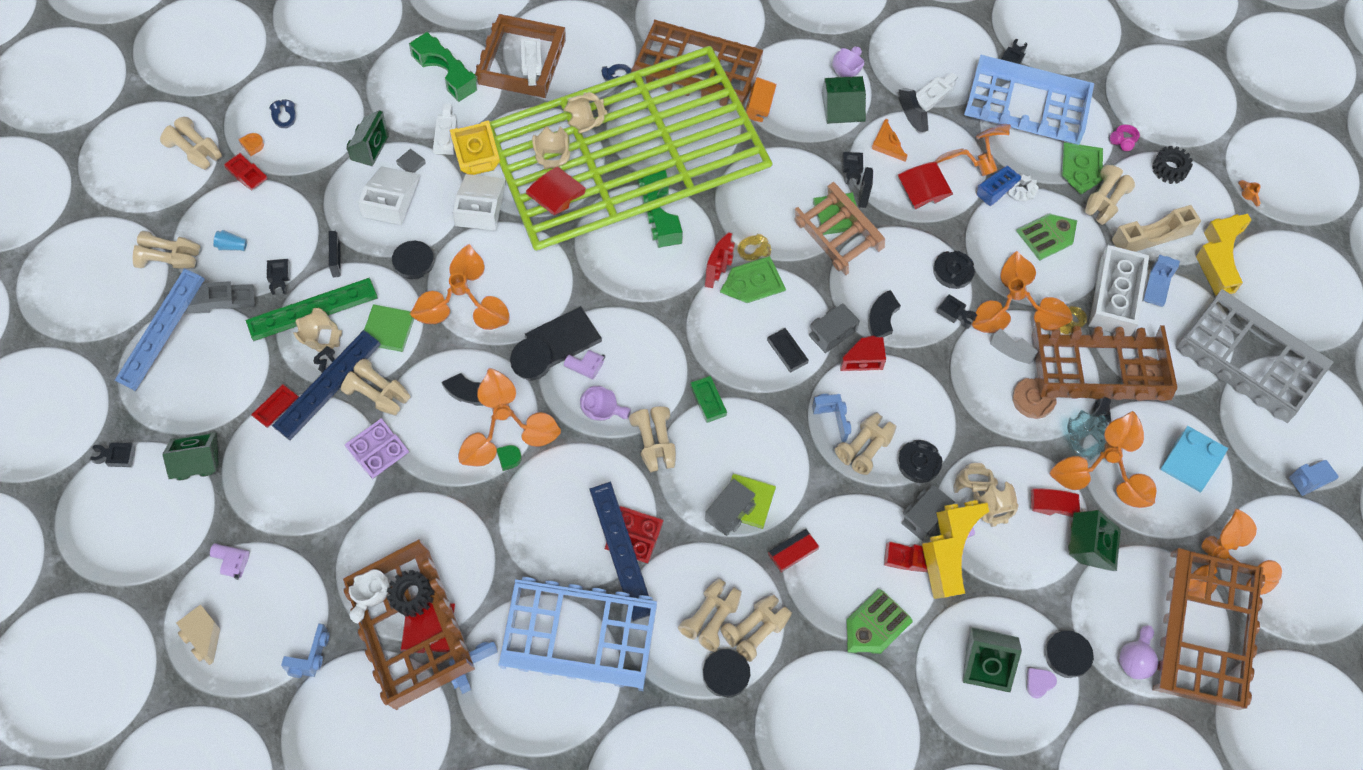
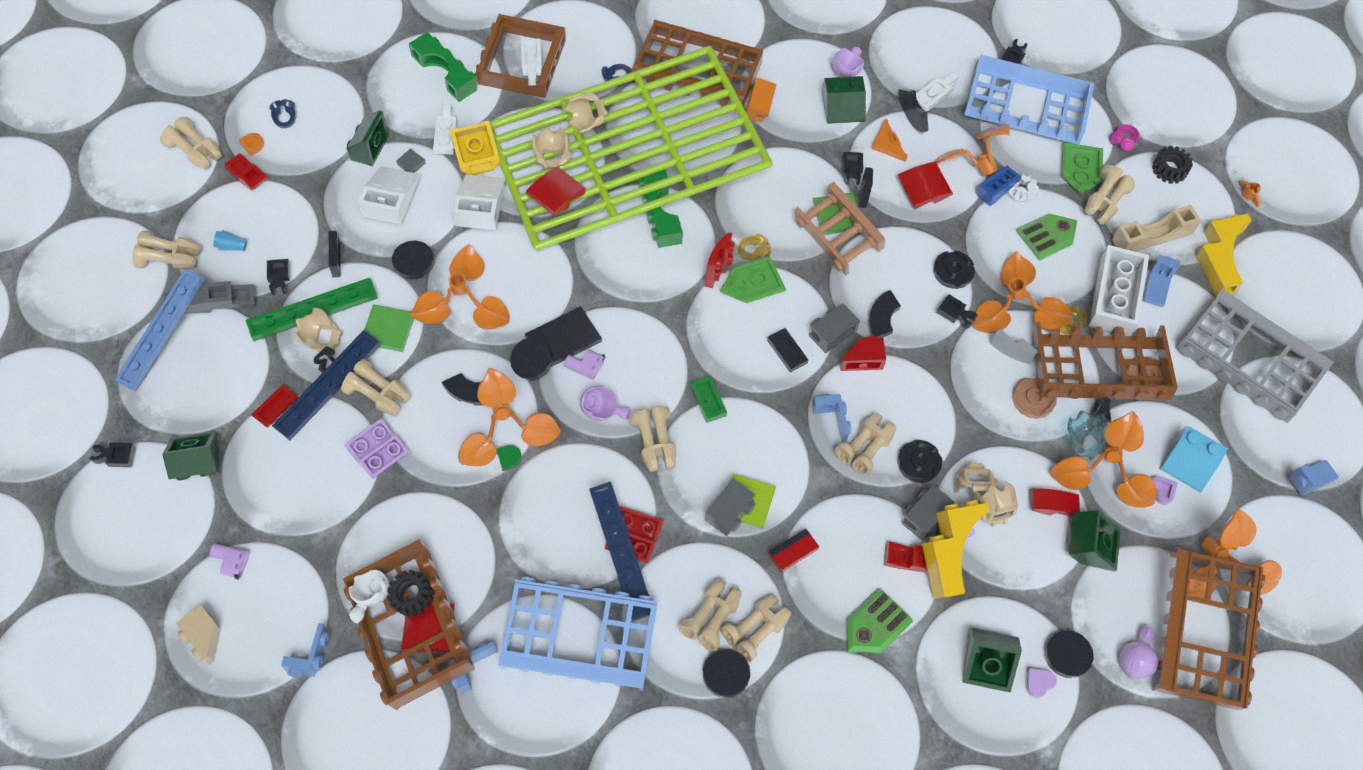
none -> lavender tile [1152,476,1178,505]

